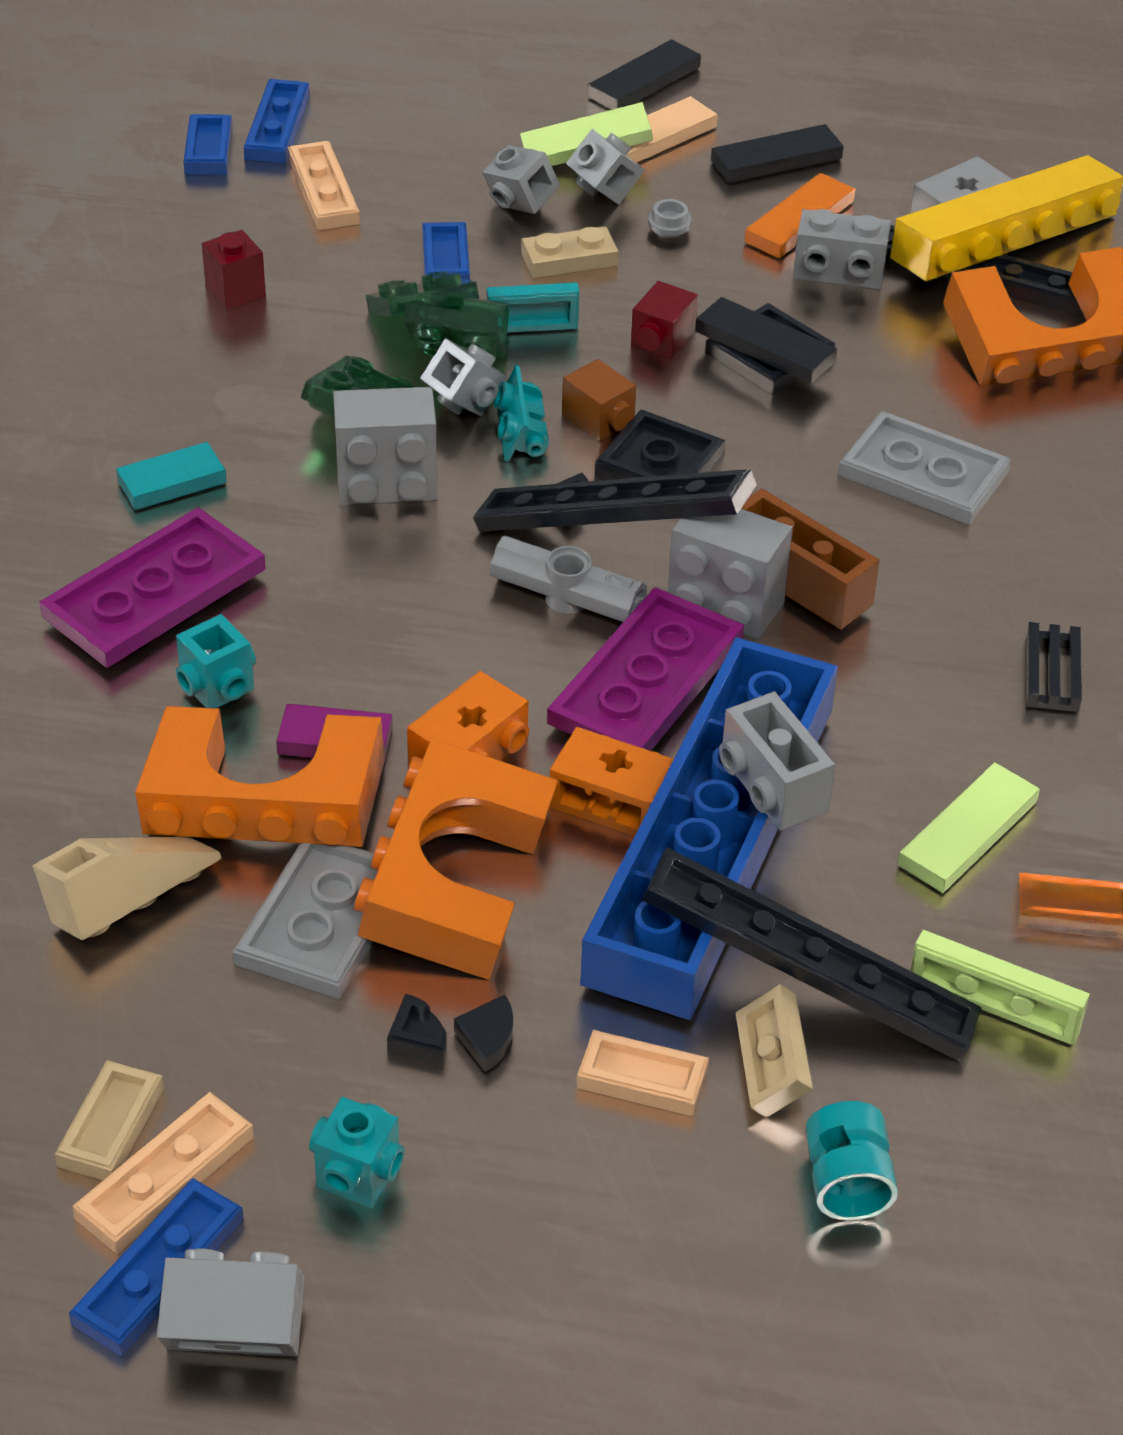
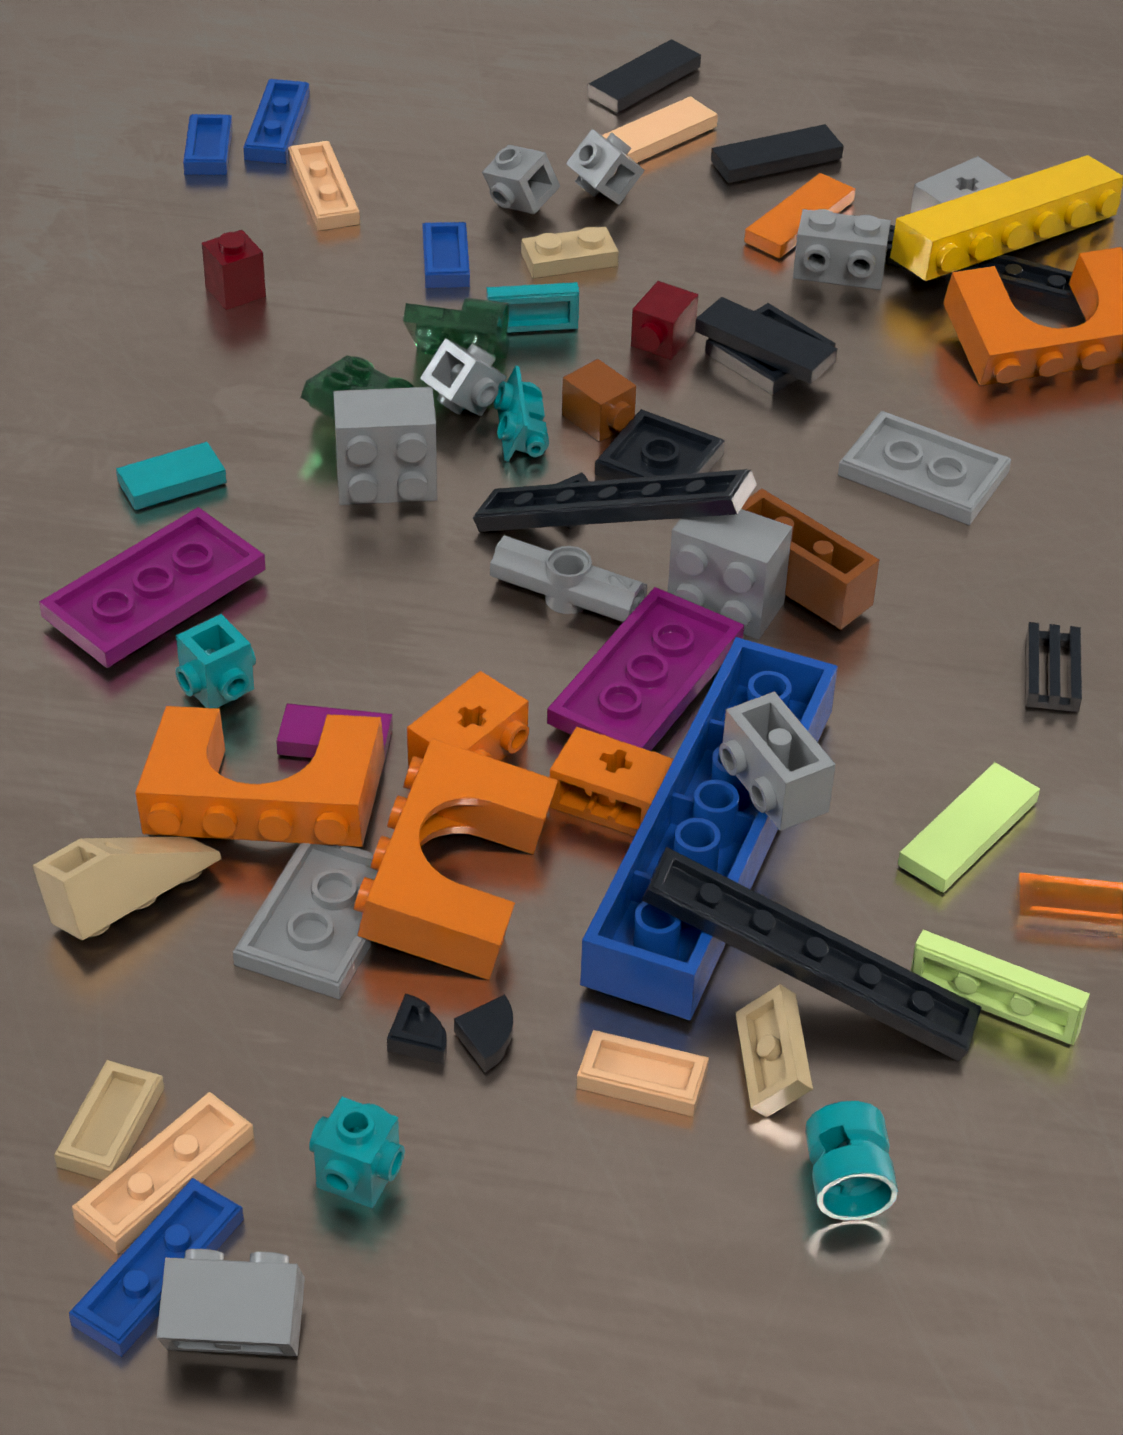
clear green plate [365,271,480,330] -> none
yellowish green tile [520,102,653,166] -> none
light grey plate [648,199,692,238] -> none

